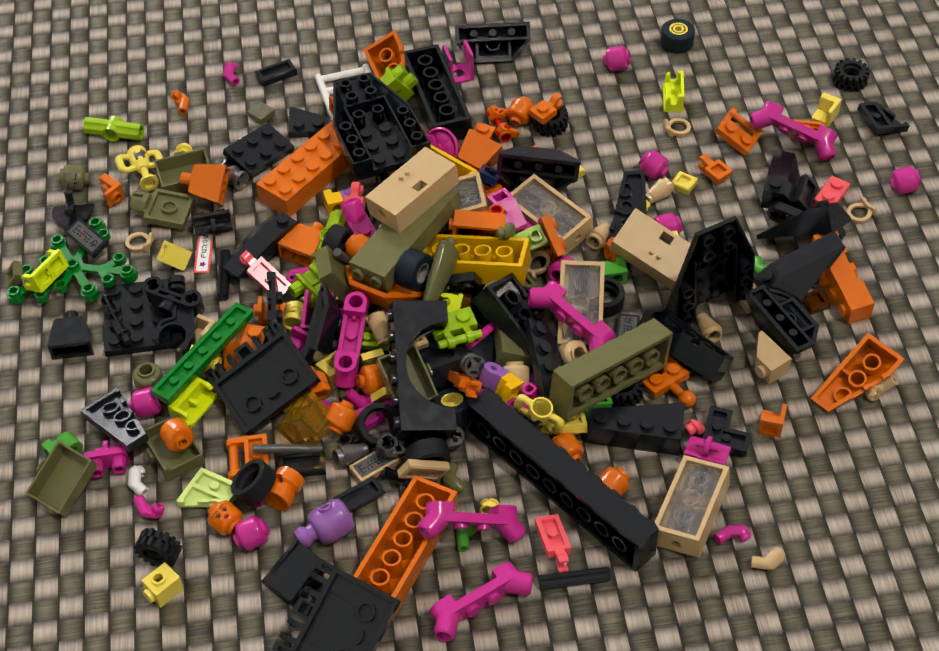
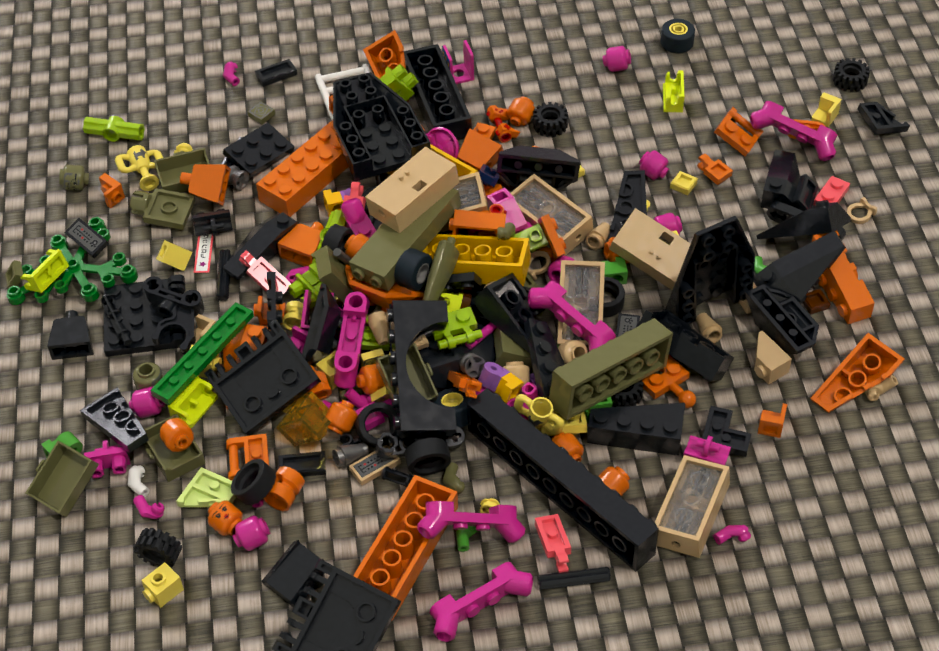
black shield [52,190,94,229] -> none
tan piece [125,232,155,253] -> none
orange arm [171,90,190,115] -> none
dark grey bar [252,444,322,454] -> none
black wing [289,107,328,138] -> none
medium lavender piece [294,499,354,548] -> none
black tile [333,476,386,513] -> none
tan tile [397,459,450,481] -> none
black wedge [455,22,531,64] -> none
orange plate [529,93,563,125] -> none
tan cone [646,177,674,205] -> none
tan piece [663,118,691,138] -> none
coral arm [684,419,705,435] -> none
tan arm [751,547,785,570] -> none
dark pink head [889,166,921,195] -> none

